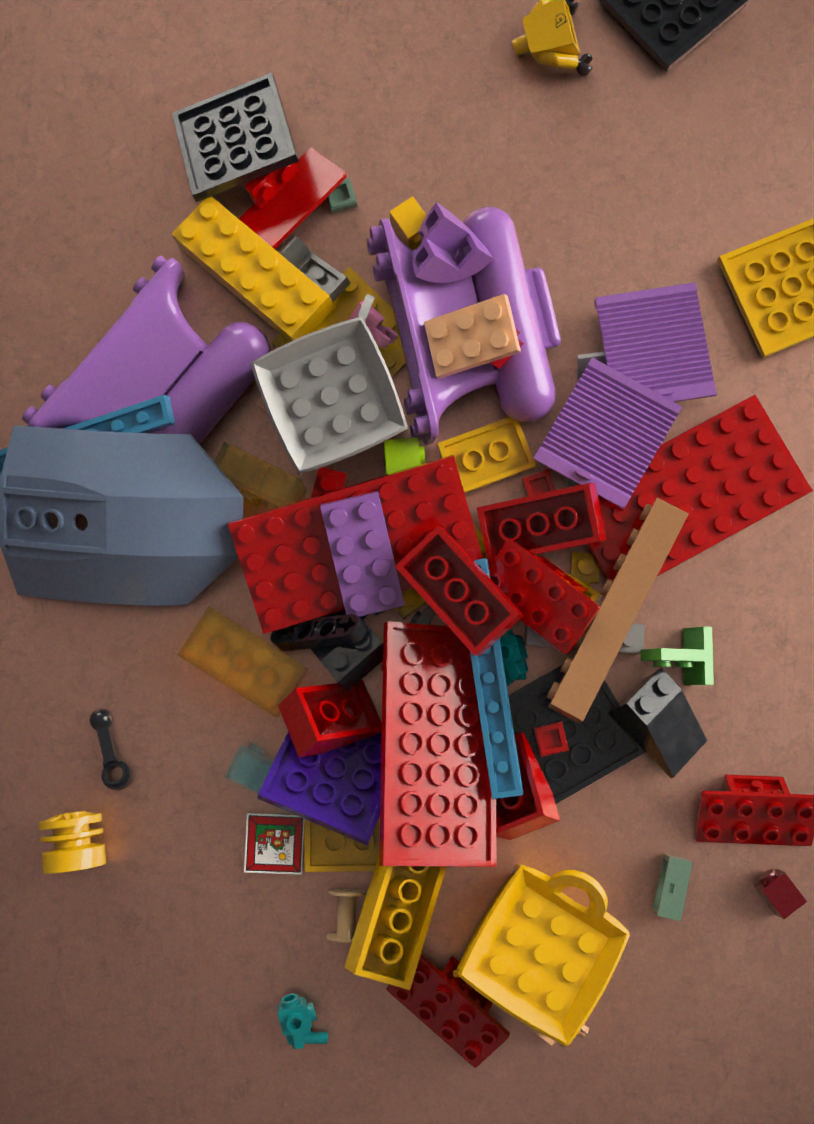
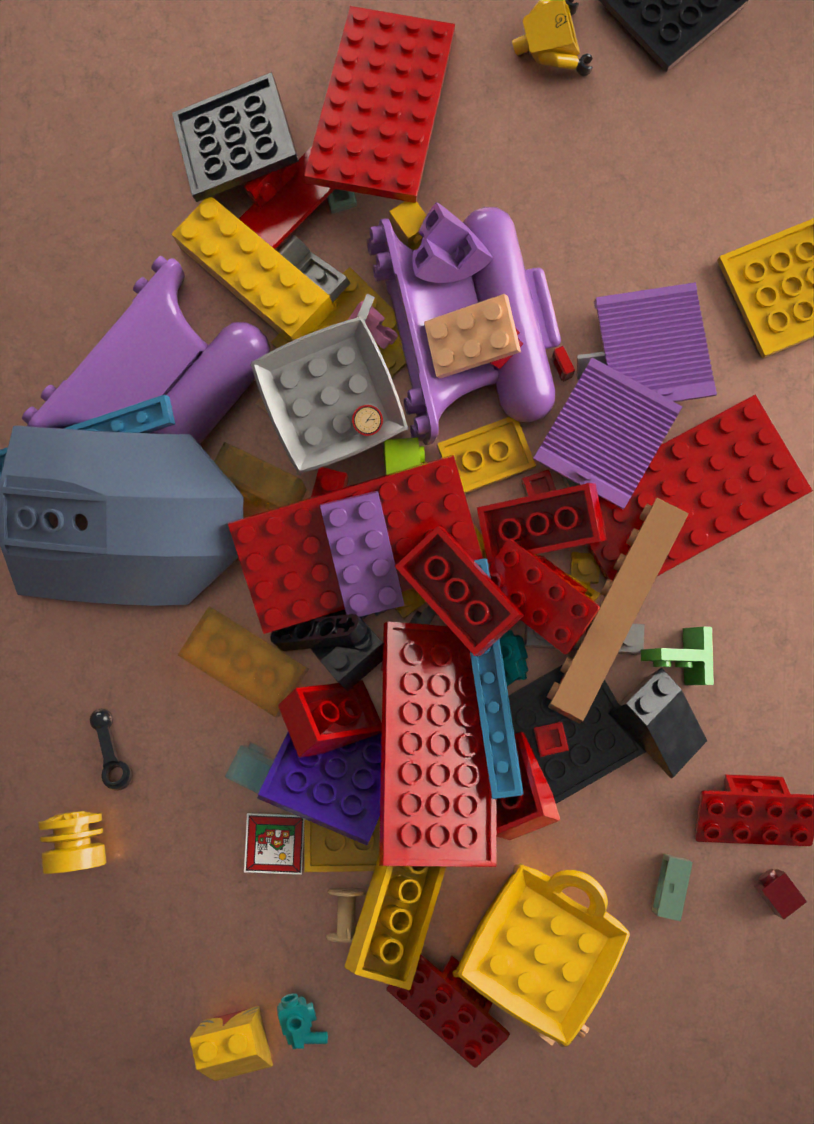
none -> yellow slope [190,1006,273,1081]
none -> red plate [304,6,455,203]
none -> tile [352,405,383,436]
none -> red tile [551,346,575,382]

